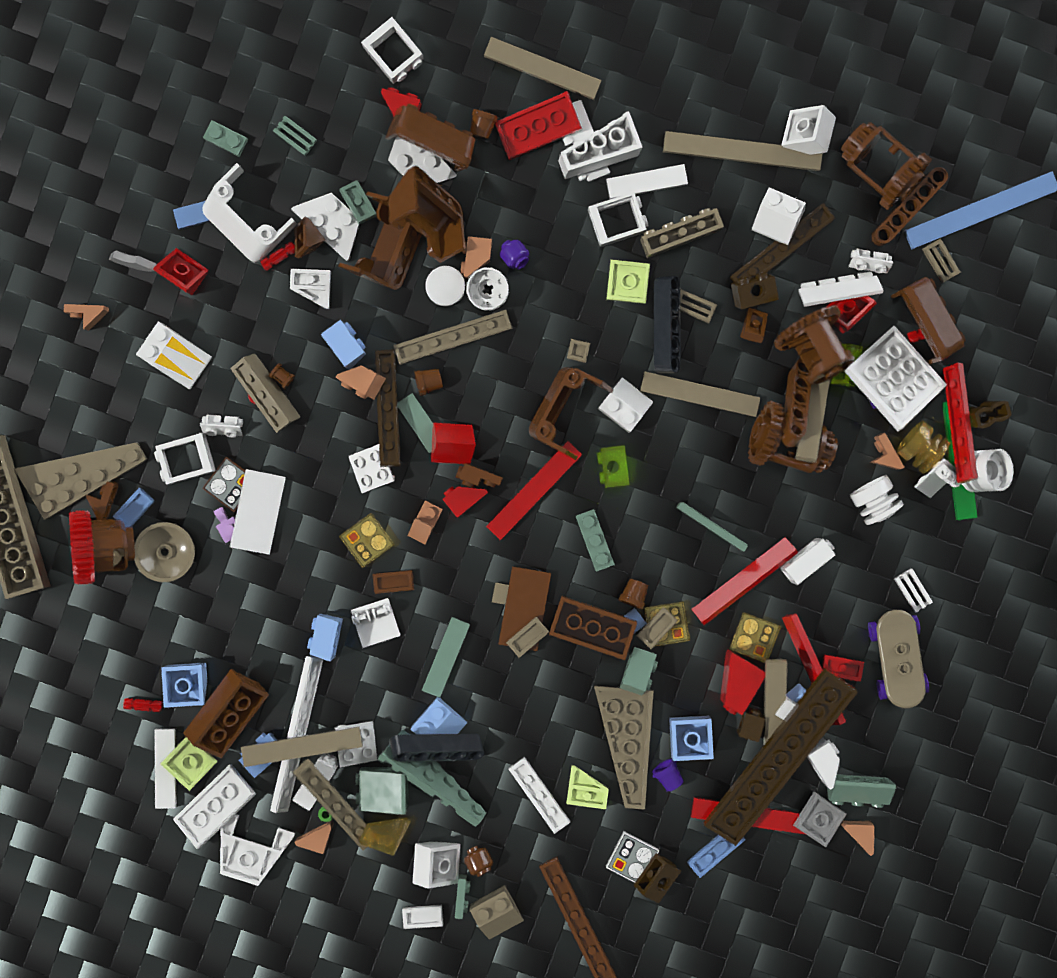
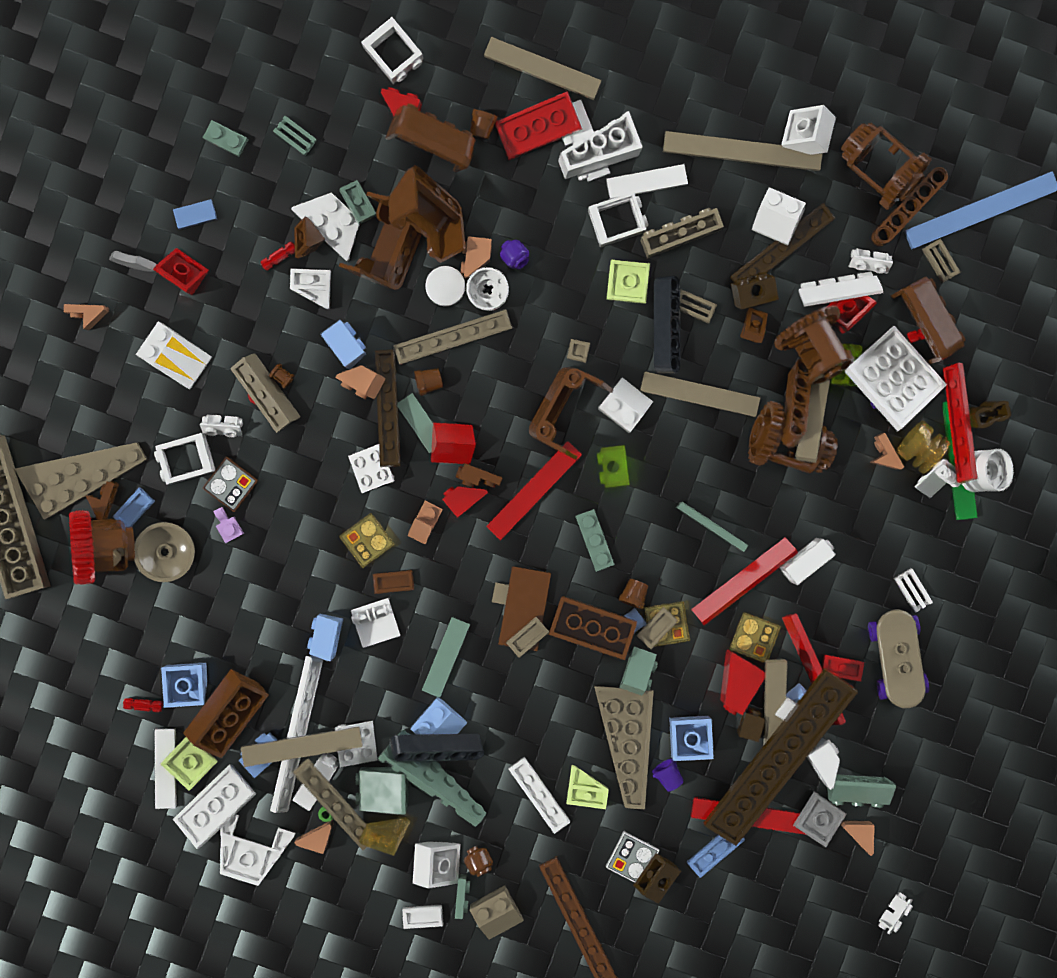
white windscreen [202,164,297,262] -> none
white tile [230,469,286,555] -> none
white wing [388,137,457,183] -> none
white wheel [850,475,904,525] -> none
none -> white hinge [878,892,913,934]

